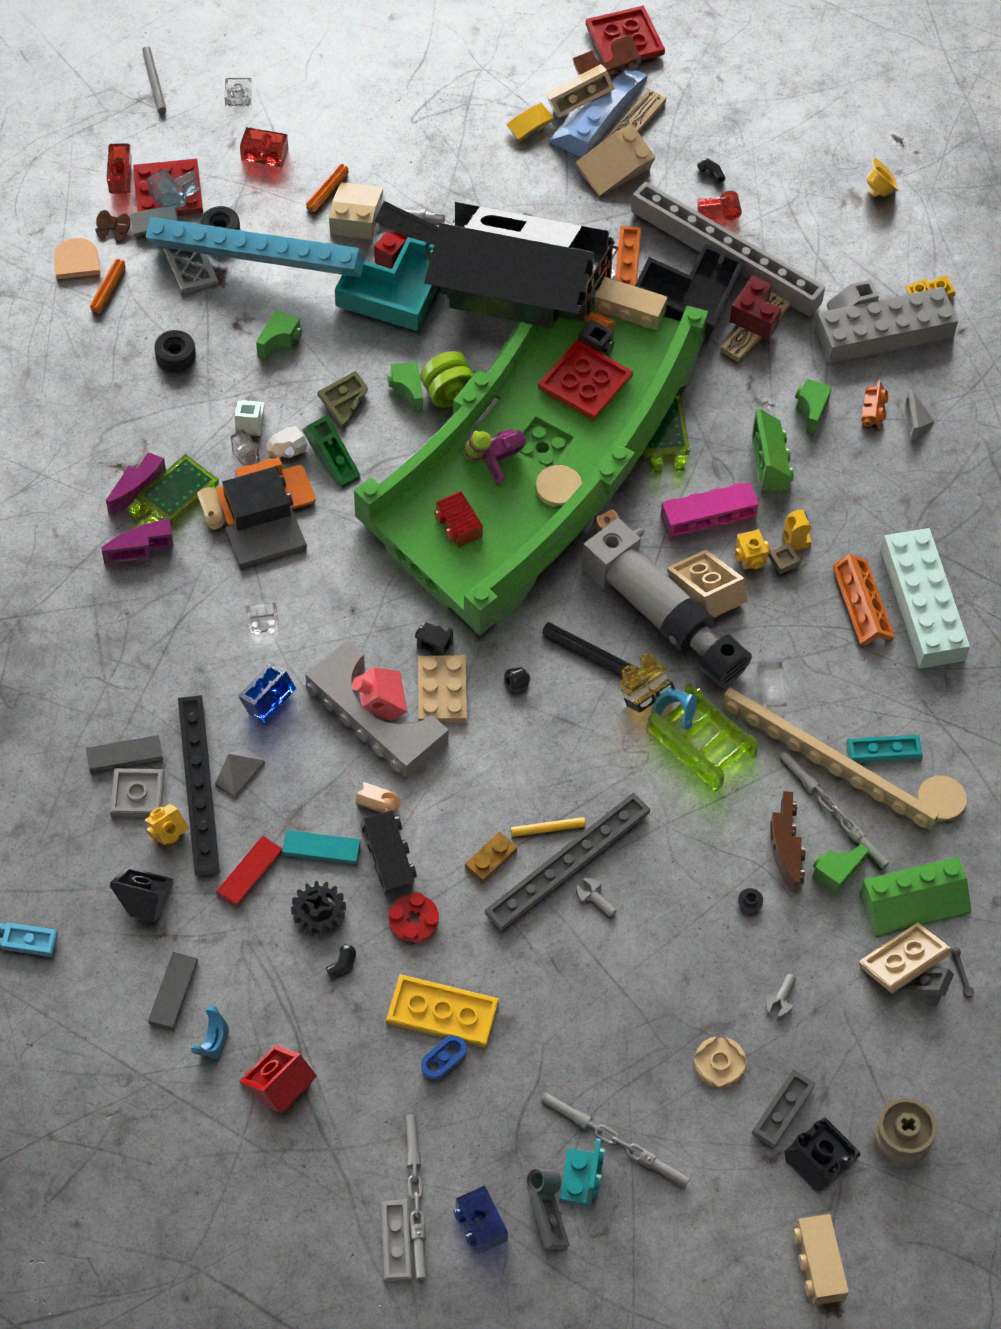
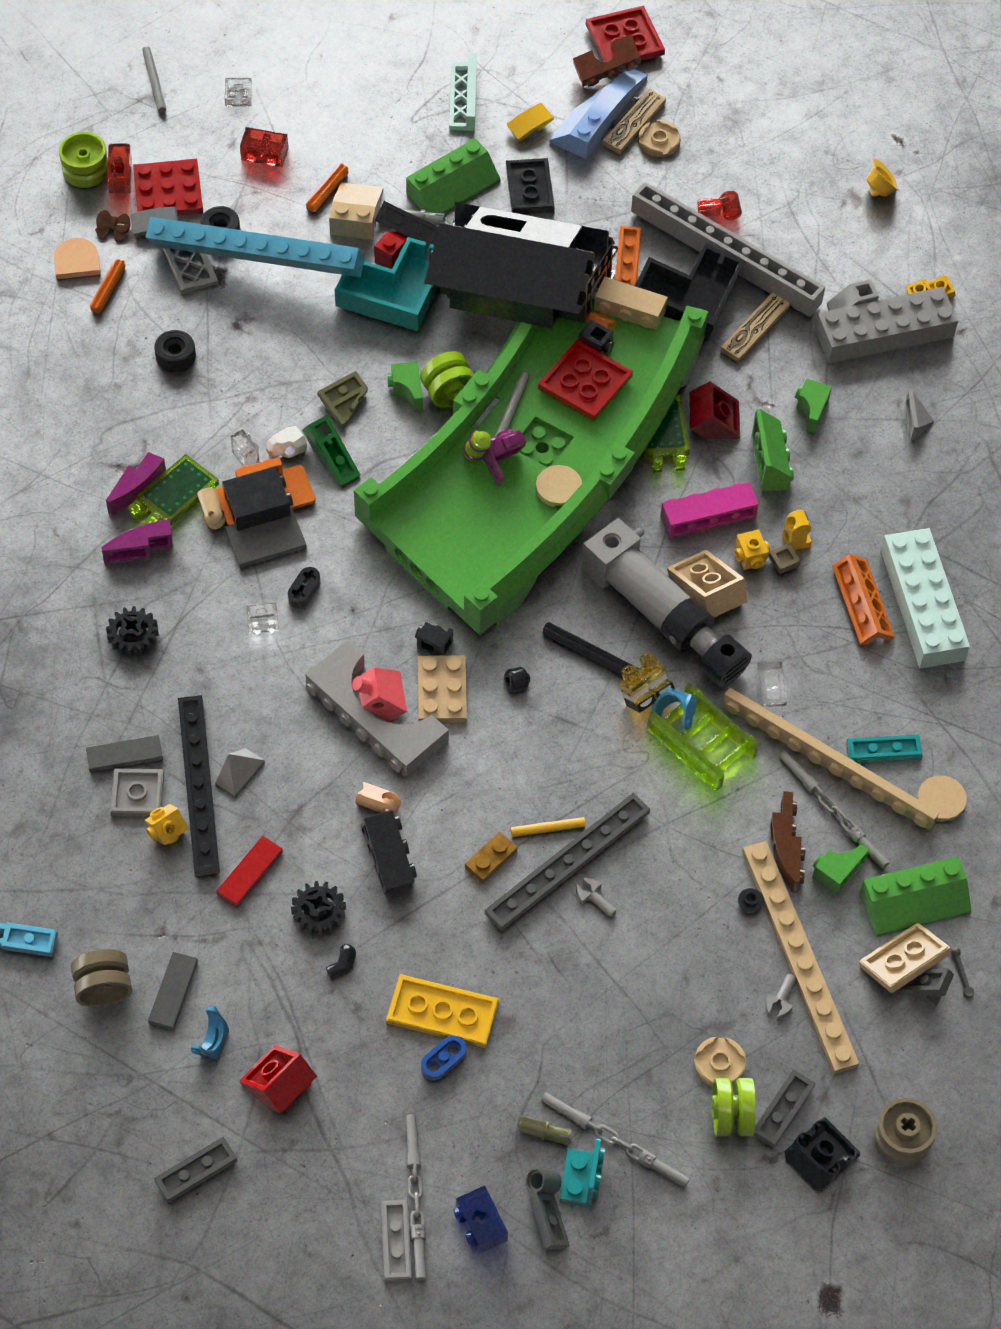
black slope [110,866,174,923] -> none
clear light blue brick [147,169,199,208] -> none
light aqua brick [235,400,265,436] -> none
clear blue brick [238,662,296,723] -> none
bright green arch [256,310,302,358] -> none
teal tile [282,830,361,865] -> none
red plate [389,892,439,944] -> none
red brick [434,491,483,548] -> none
tan brick [545,64,615,118] -> none
tan slope [575,123,655,197] -> none
light nougat piece [593,509,618,532] -> none
black arm [697,158,726,183] -> none
dark red brick [729,275,782,340] -> none
tan brick [793,1214,849,1306] -> none
orange hinge [861,381,888,430] -> none
none -> lime wheel [59,132,109,188]
none -> dark tan wheel [71,949,132,1007]
none -> black gear [106,606,159,656]
none -> dark grey plate [154,1137,238,1203]
none -> black beam [288,567,321,609]
none -> bright green slope [406,138,501,214]
none -> light aqua fence [449,53,477,131]
none -> light grey bar [495,372,529,437]
none -> black tile [506,158,555,214]
none -> olive axle [518,1116,572,1146]
none -> dark grey hinge [612,96,639,127]
none -> tan tile [638,120,681,157]
none -> dark red slope [689,381,740,439]
none -> lime wheel [711,1078,756,1136]
none -> tan plate [742,841,859,1074]

